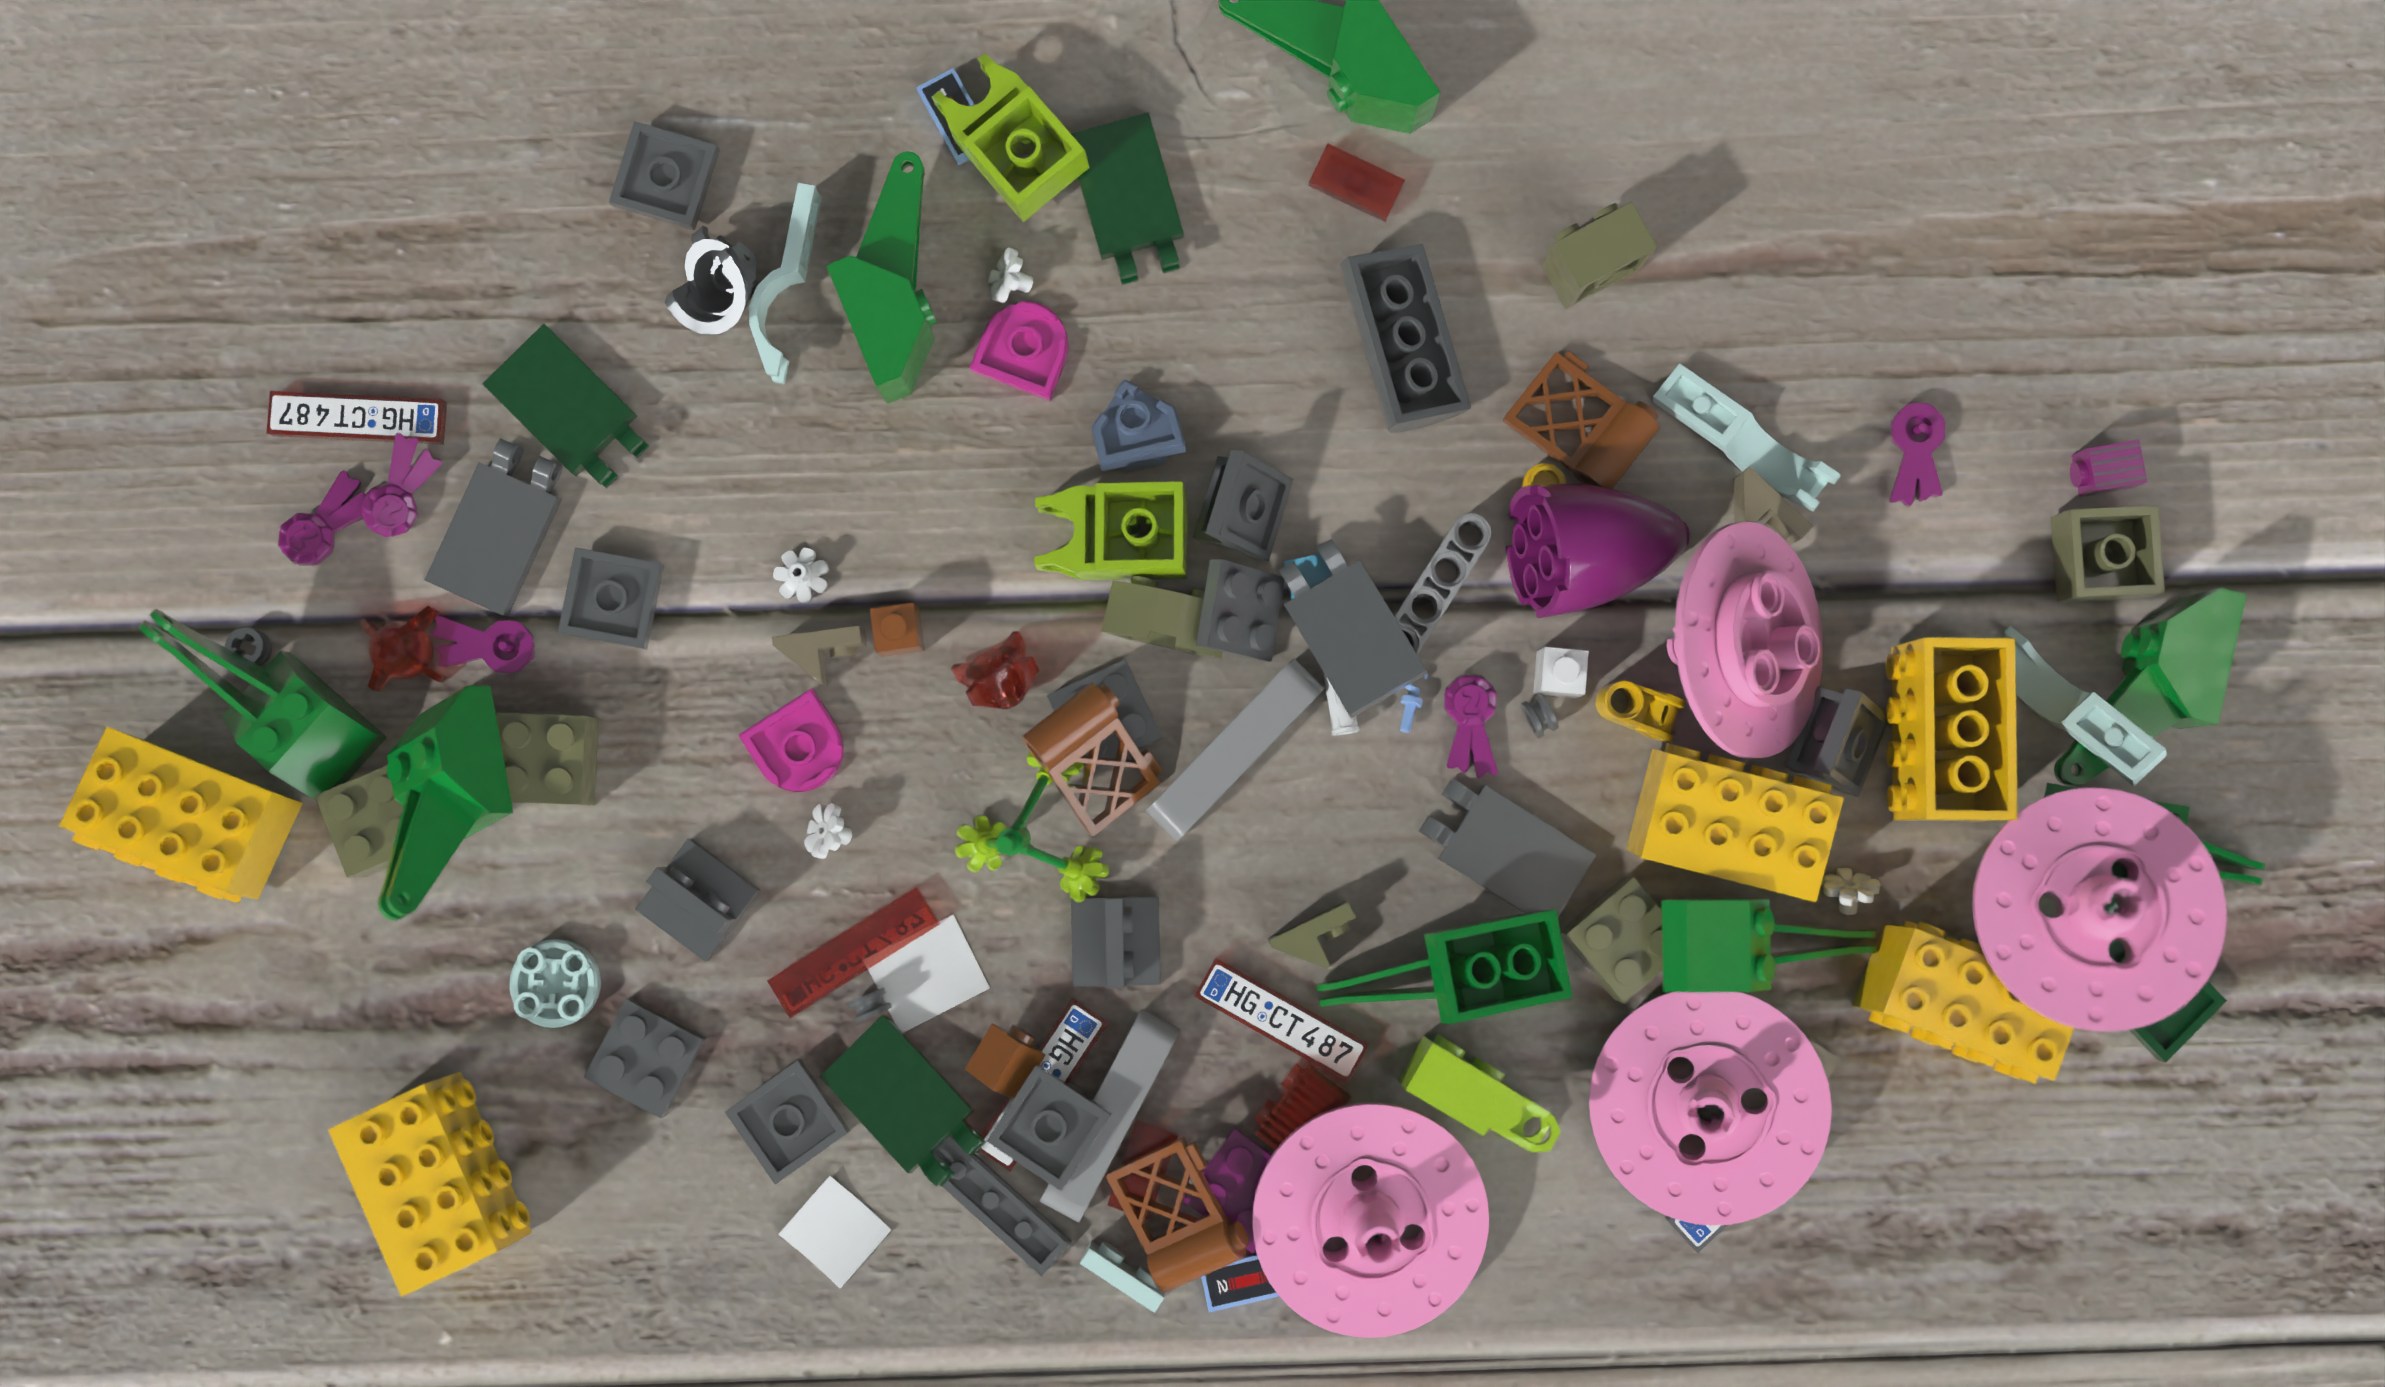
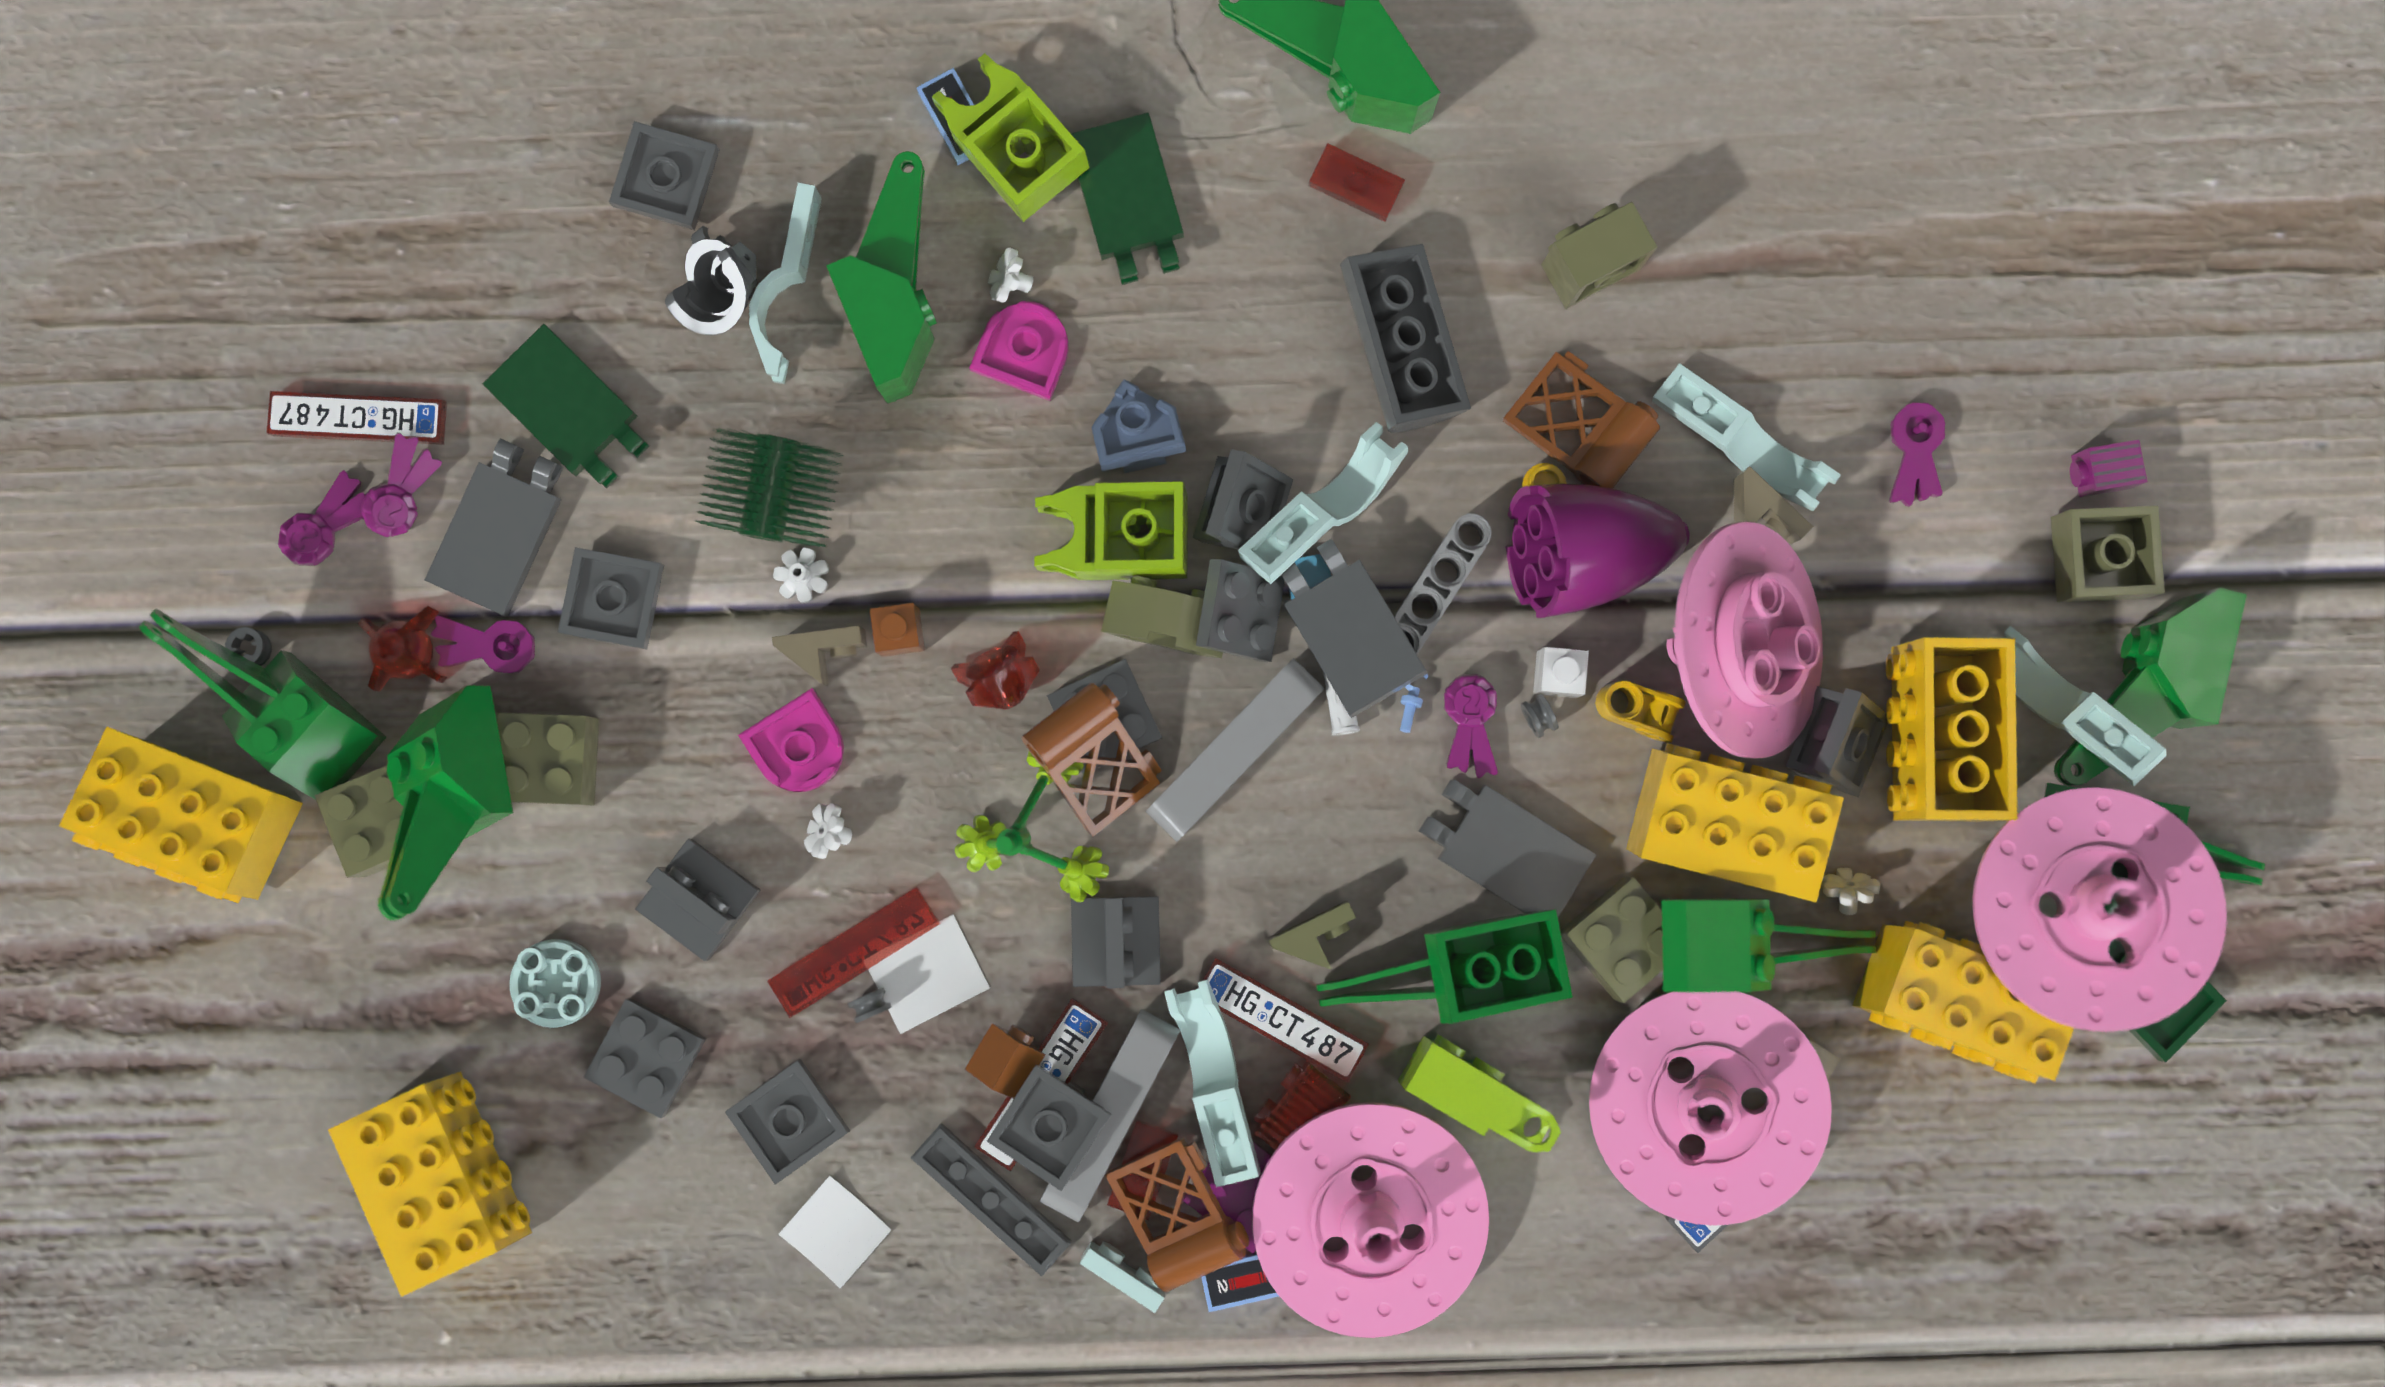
dark green tile [820,1014,987,1187] -> none
none -> dark green piece [695,428,844,547]
none -> light aqua piece [1164,980,1261,1187]
none -> light aqua piece [1238,422,1408,584]

